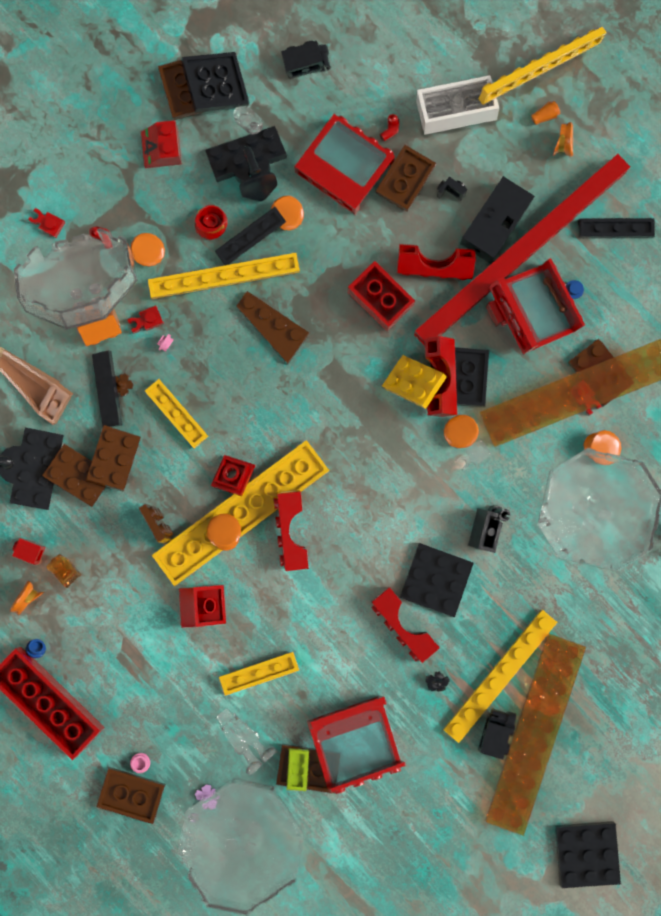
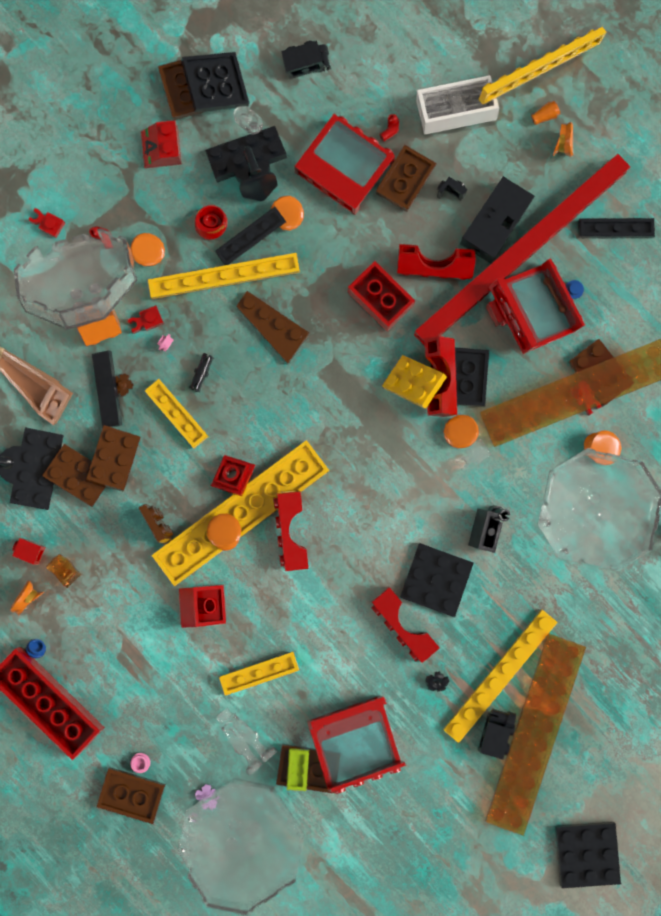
none -> black pin [189,353,214,393]

